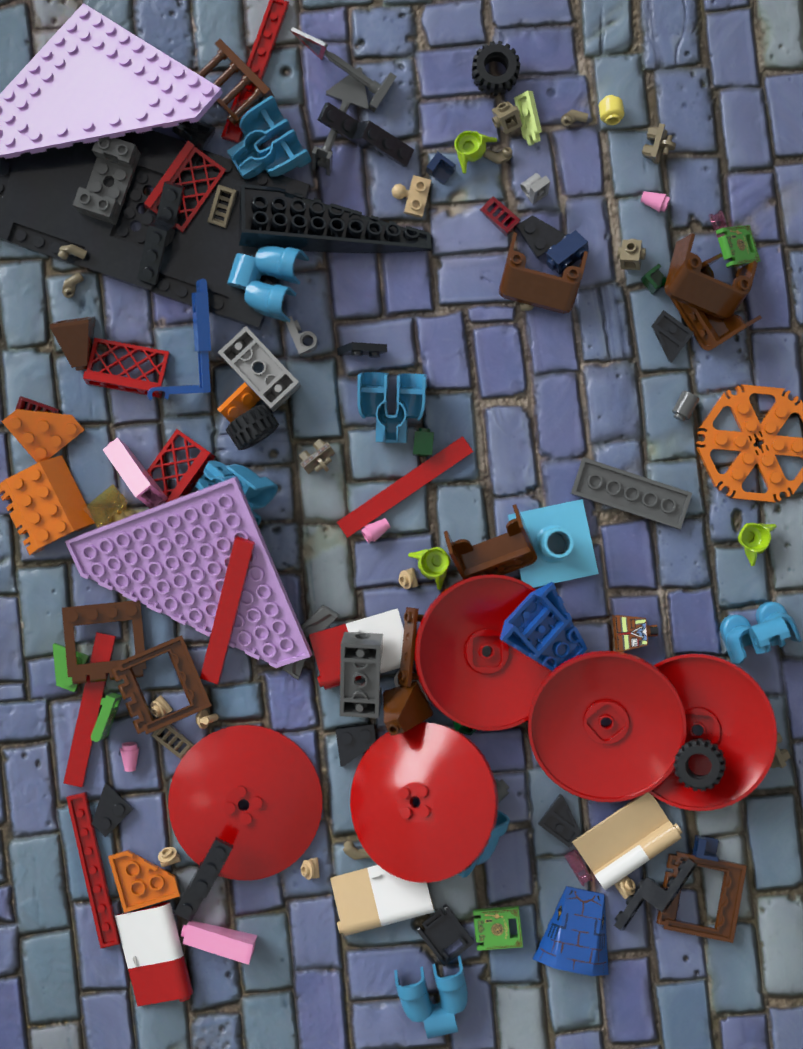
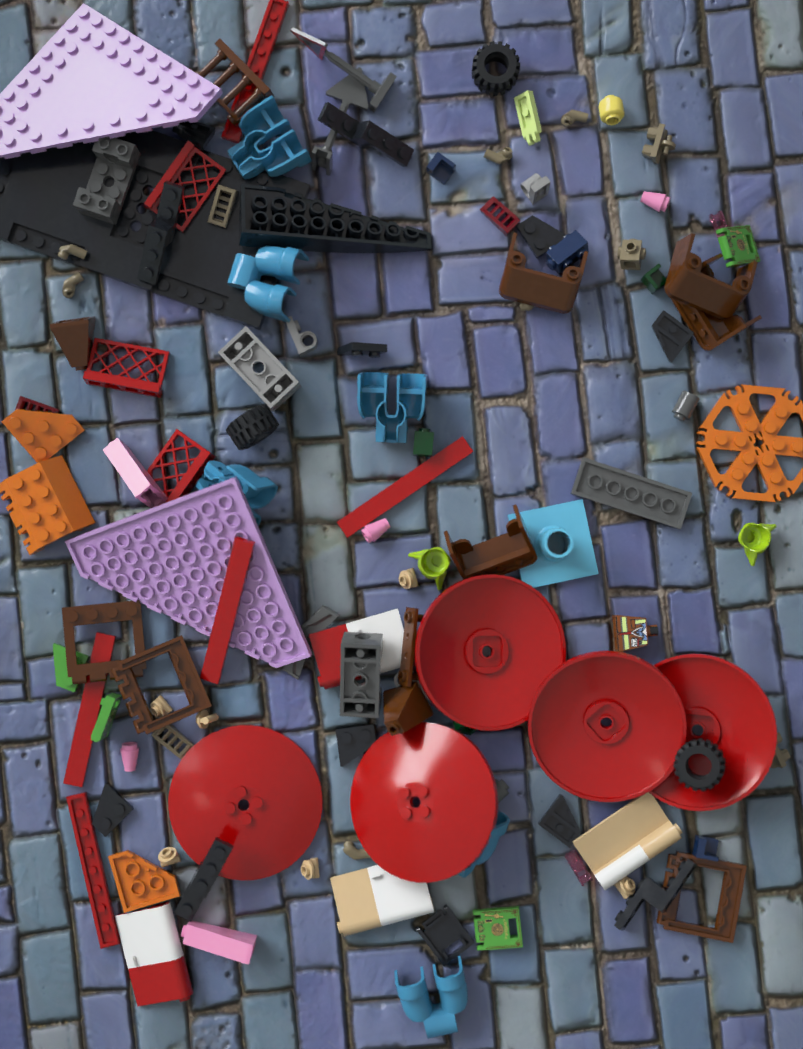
clear yellow bracket [83,484,128,527] -> none
blue hinge [147,279,211,401] -> none
orange bracket [217,382,261,423] -> none
dark tan hips [299,439,335,474] -> none
tan plate [392,175,431,218] -> none
lime piece [454,131,497,174] -> none
dark tan brick [492,101,522,134] -> none
blue wedge [500,582,588,671] -> none
blue wedge [532,886,609,976] -> none
dark azure piece [720,601,802,664] -> none

